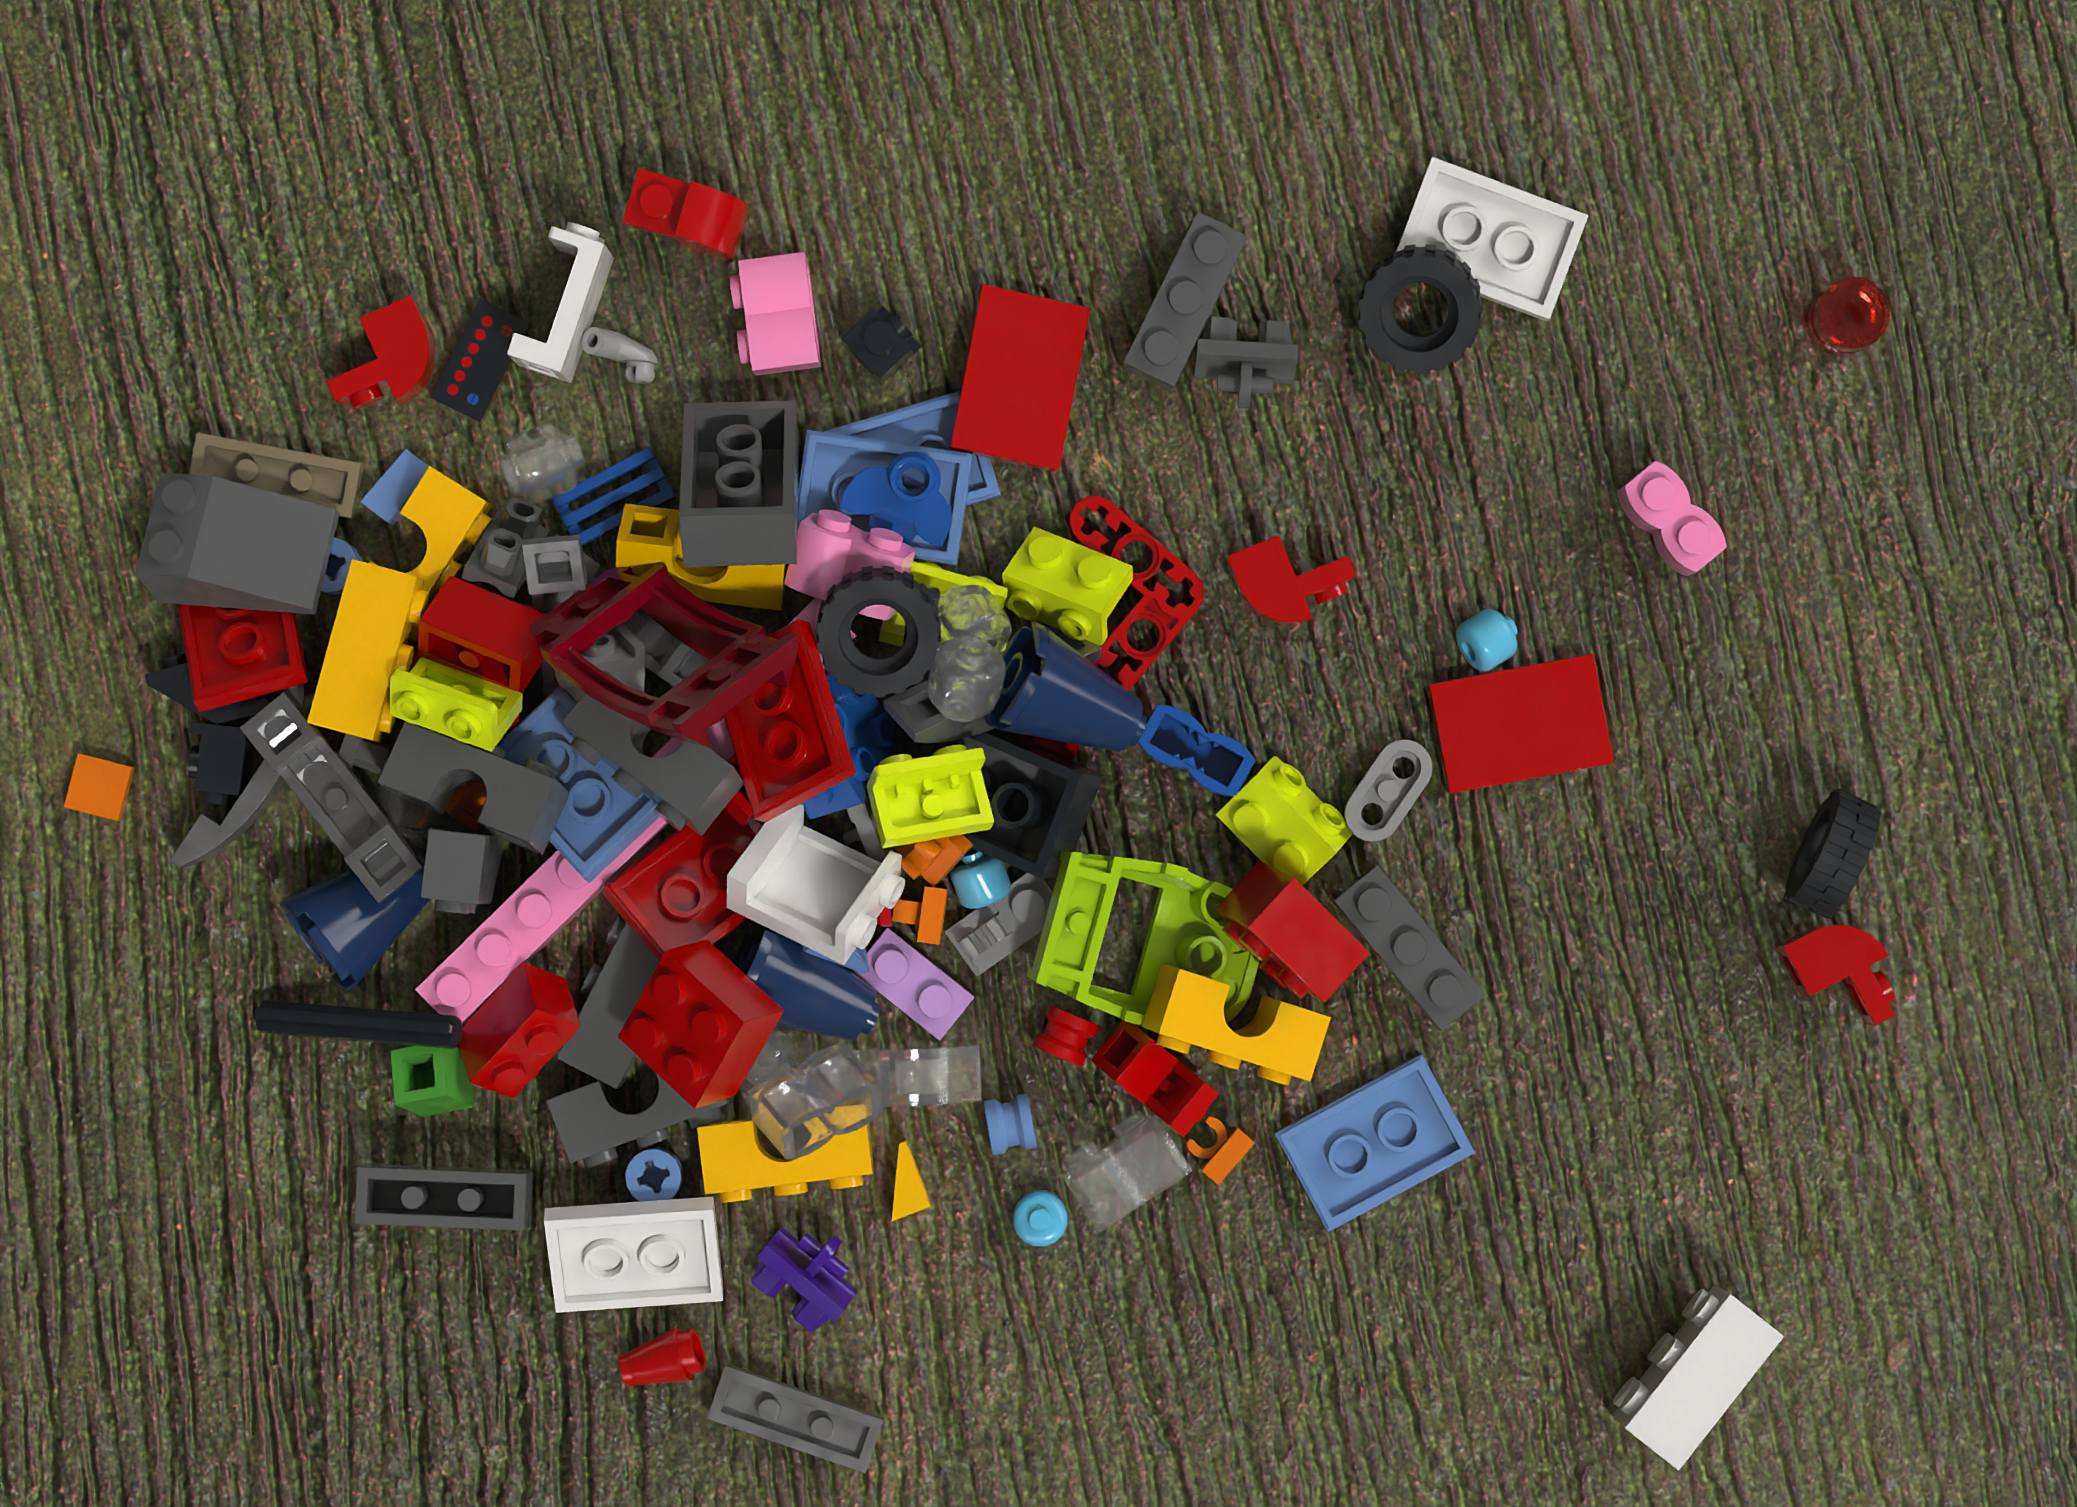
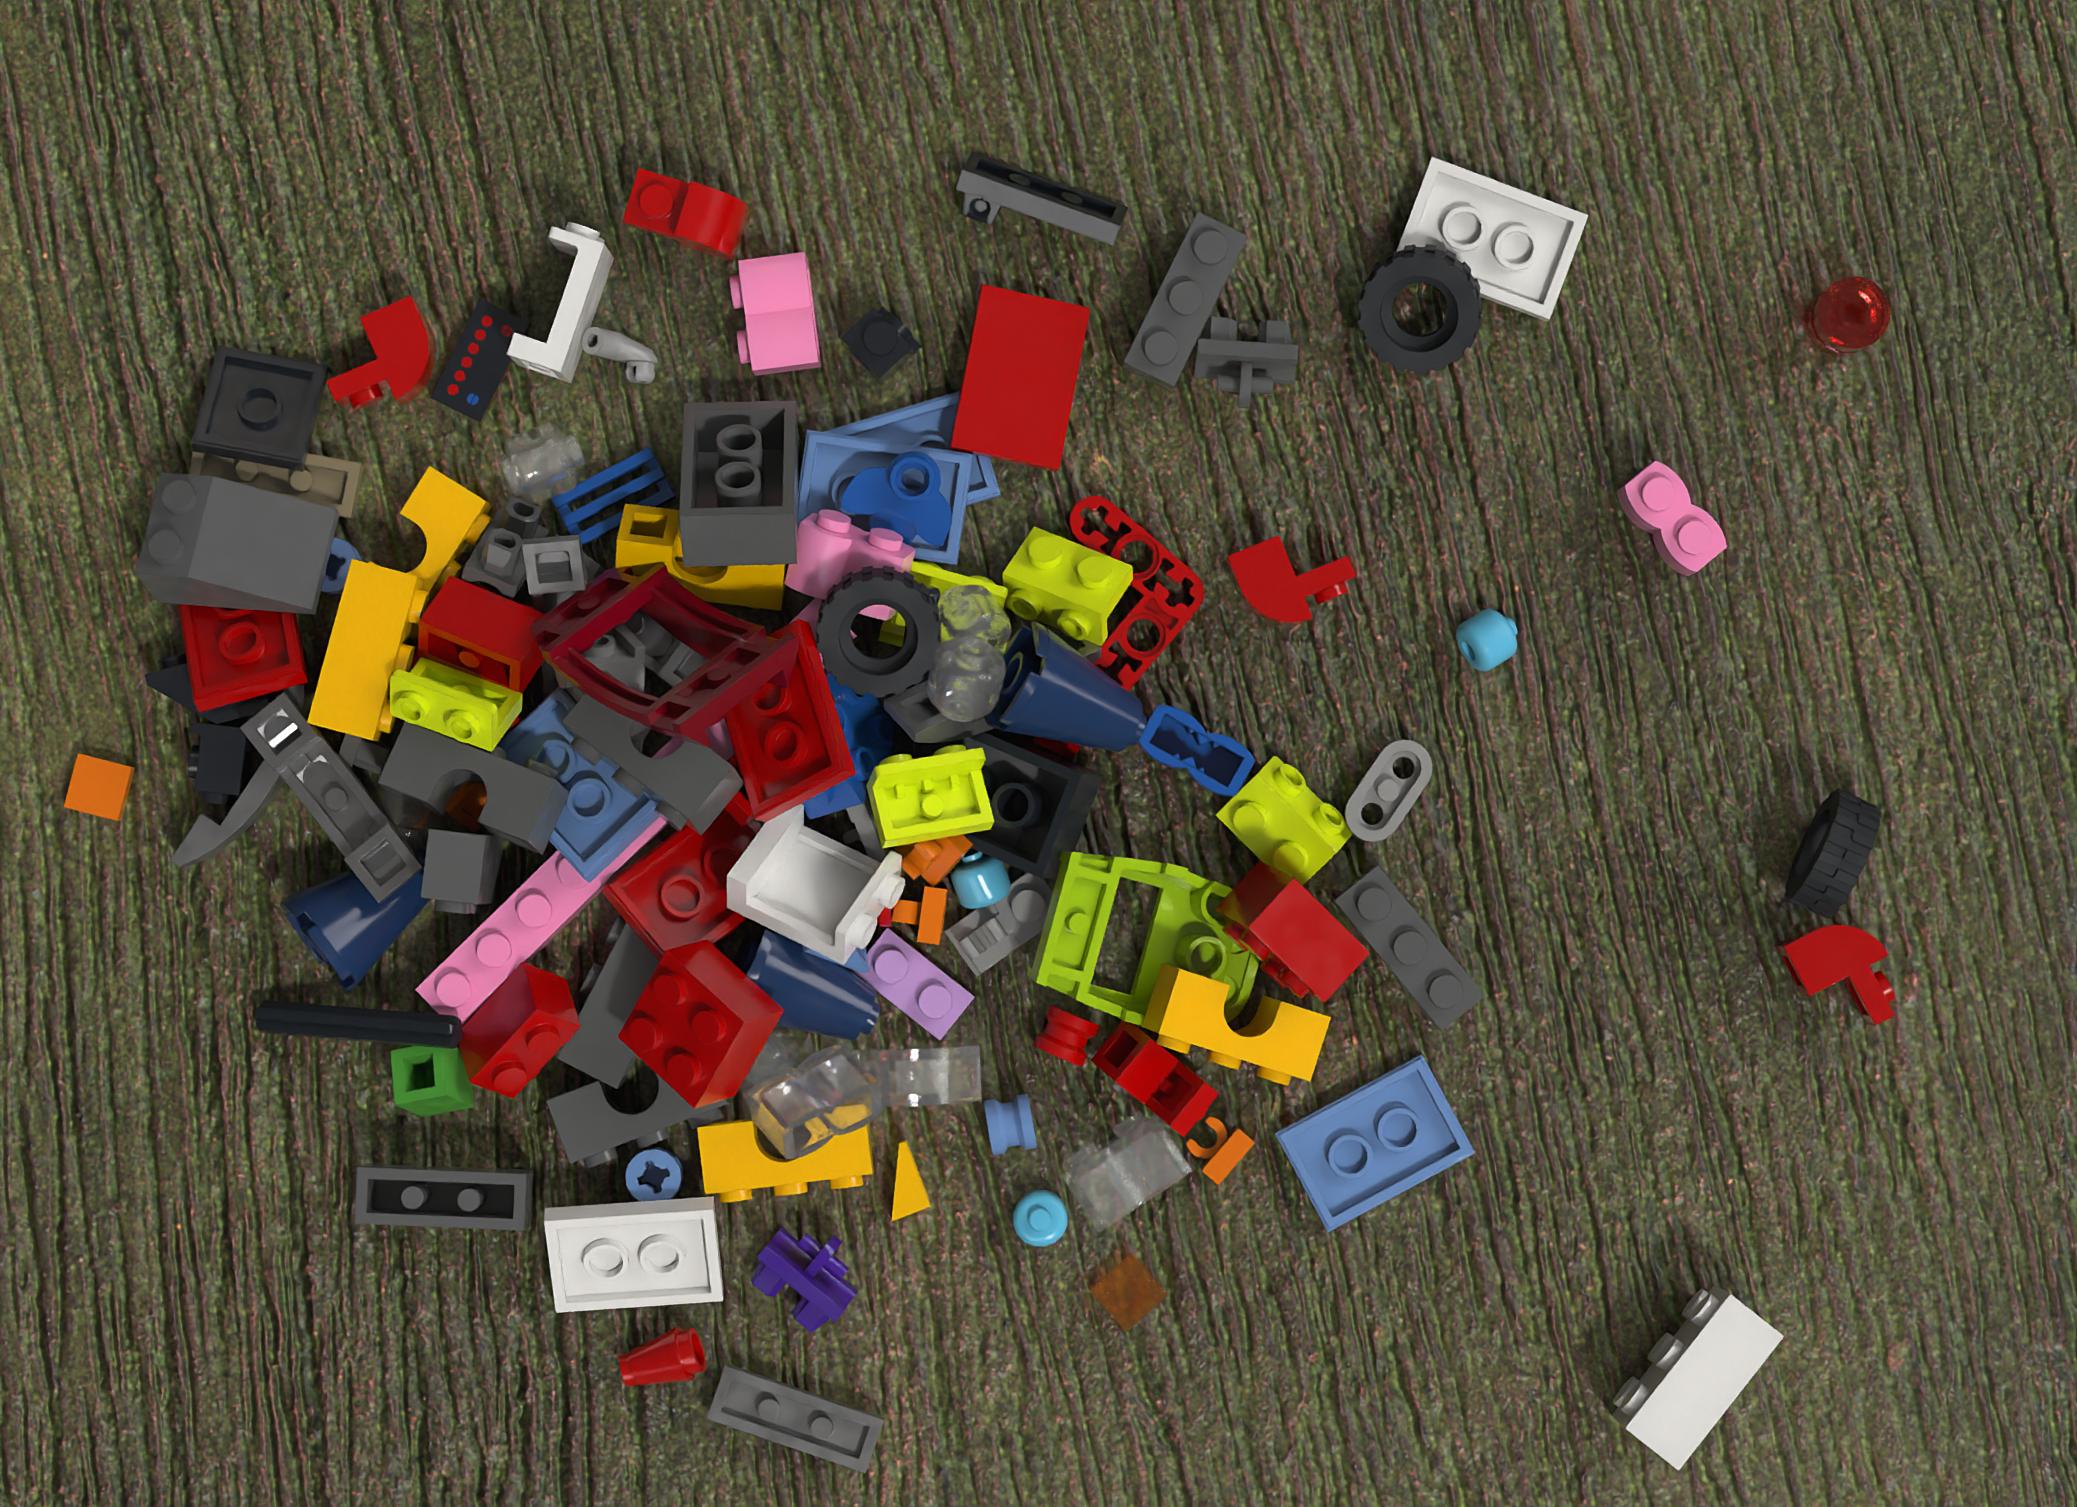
medium blue piece [360,449,429,525] -> none
red tile [1428,654,1614,794] -> none
none -> black tile [192,345,328,472]
none -> black hinge [956,151,1128,246]
none -> clear orange tile [1089,1252,1168,1332]

